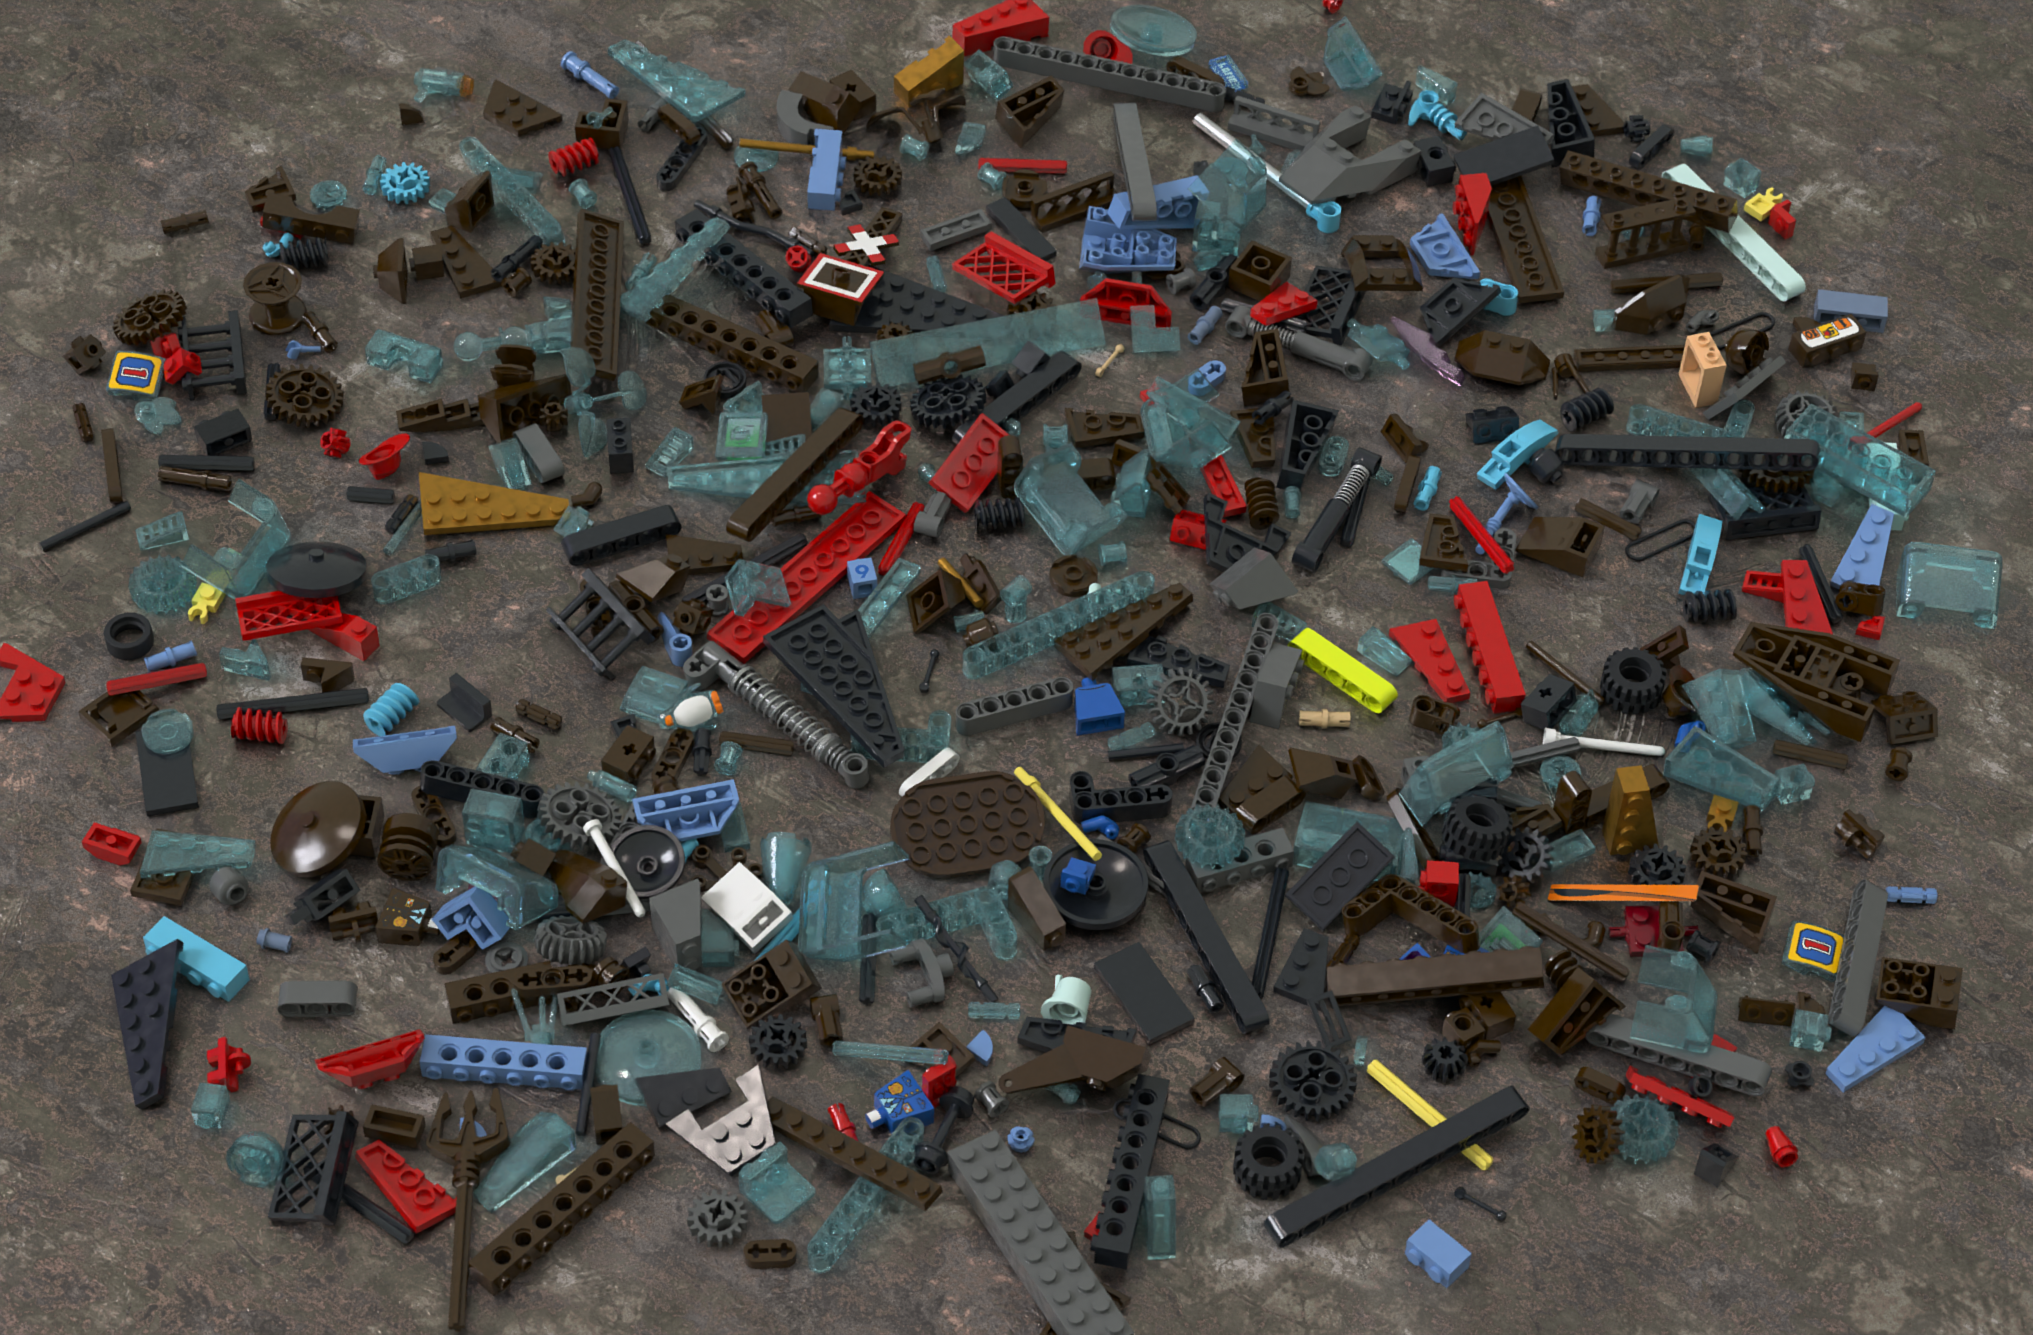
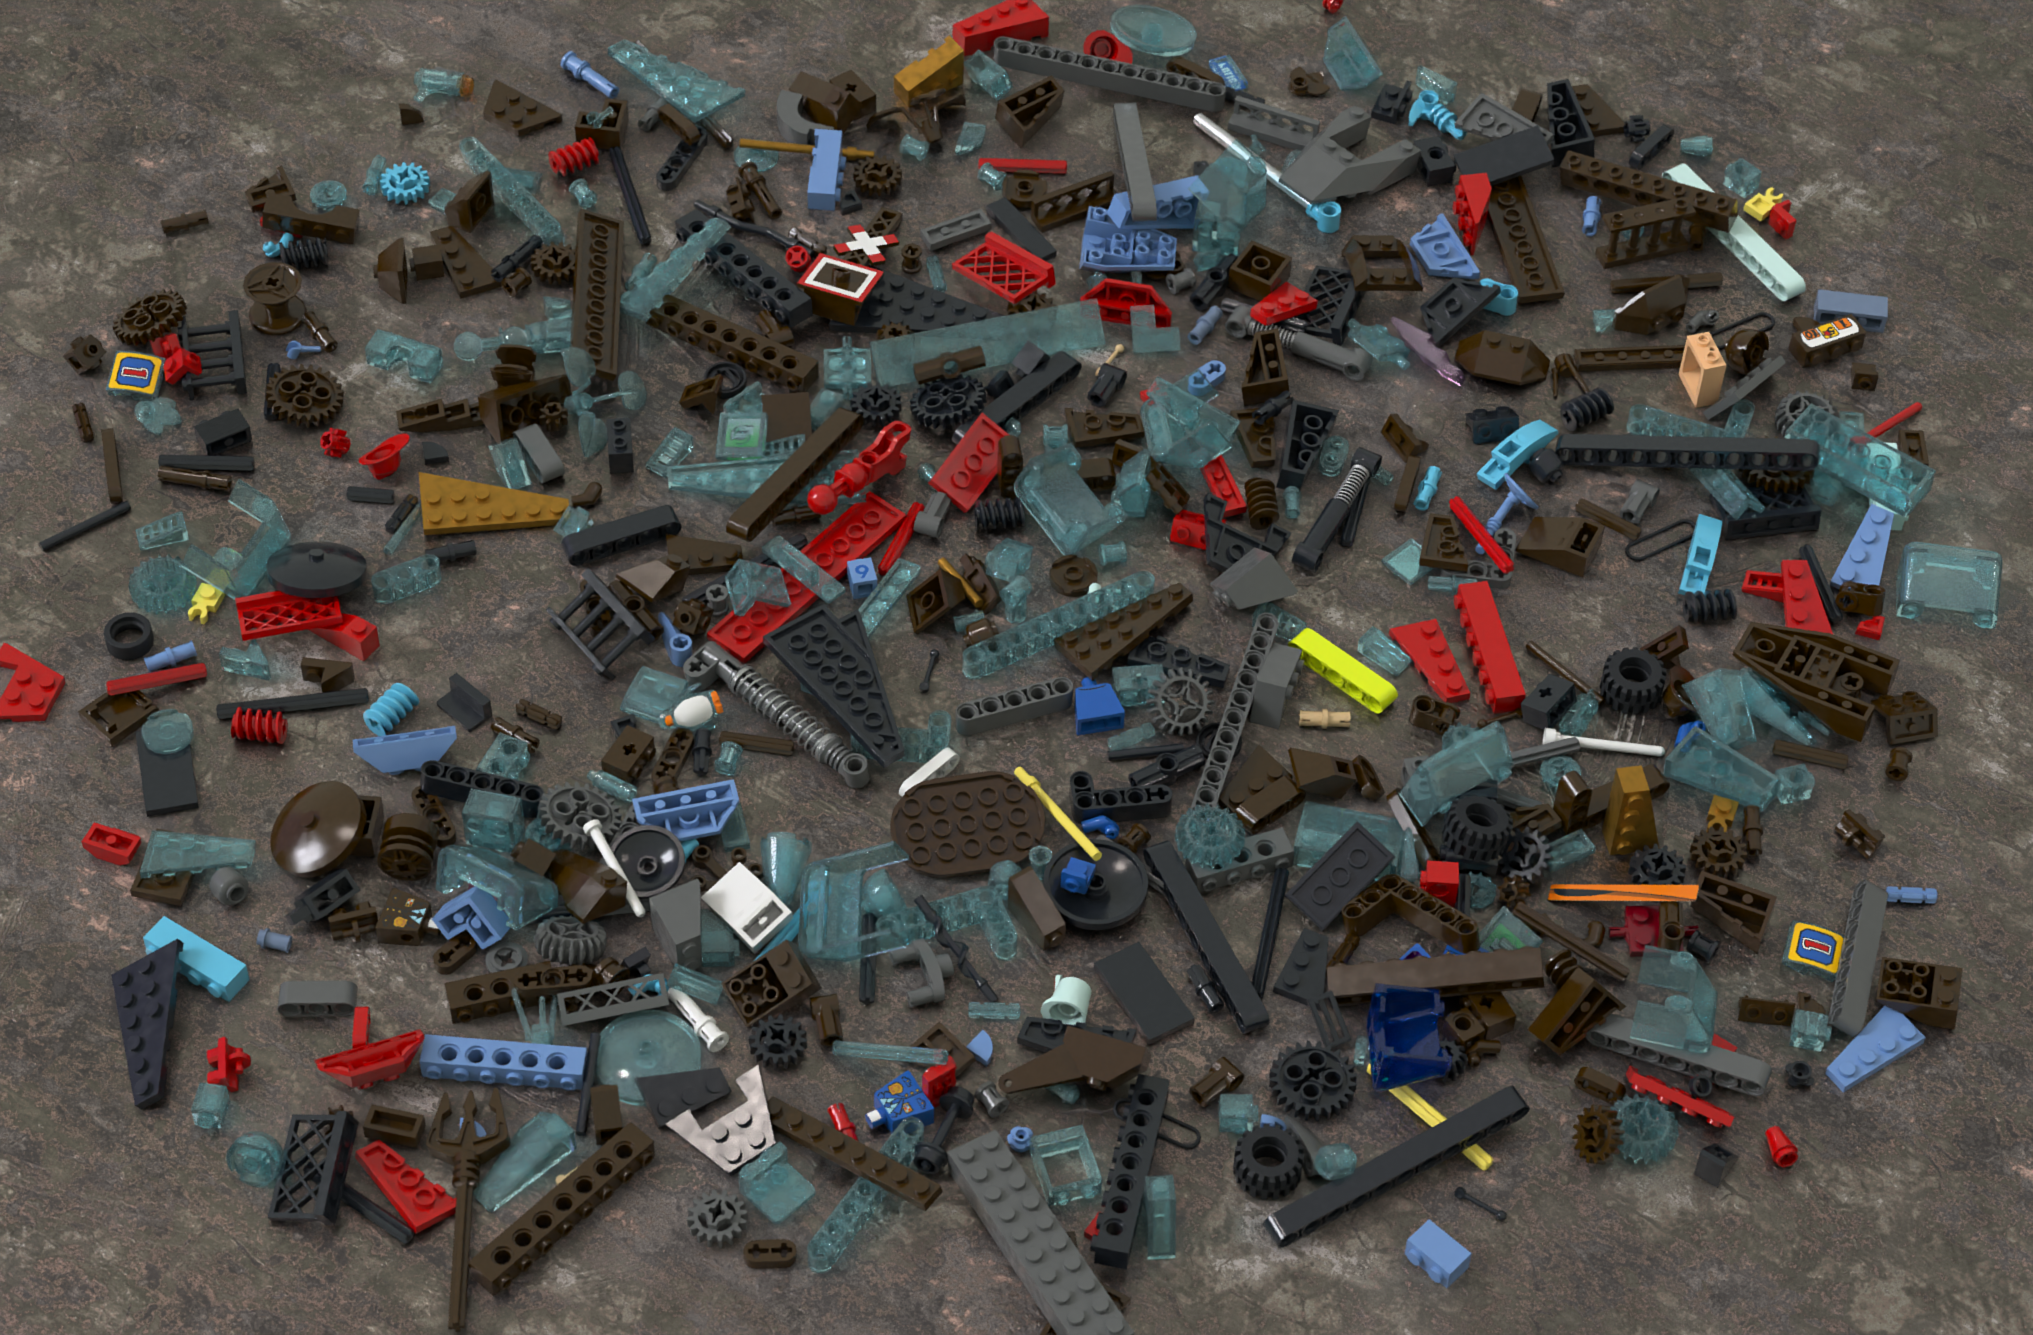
none -> red beam [352,1006,371,1048]
none -> clear light blue bracket [762,535,845,604]
none -> dark brown bush [901,243,922,274]
none -> clear light blue brick [985,538,1034,583]
none -> clear light blue window [1029,1125,1102,1206]
none -> black piece [1087,363,1127,408]
none -> clear blue windscreen [1366,983,1452,1091]

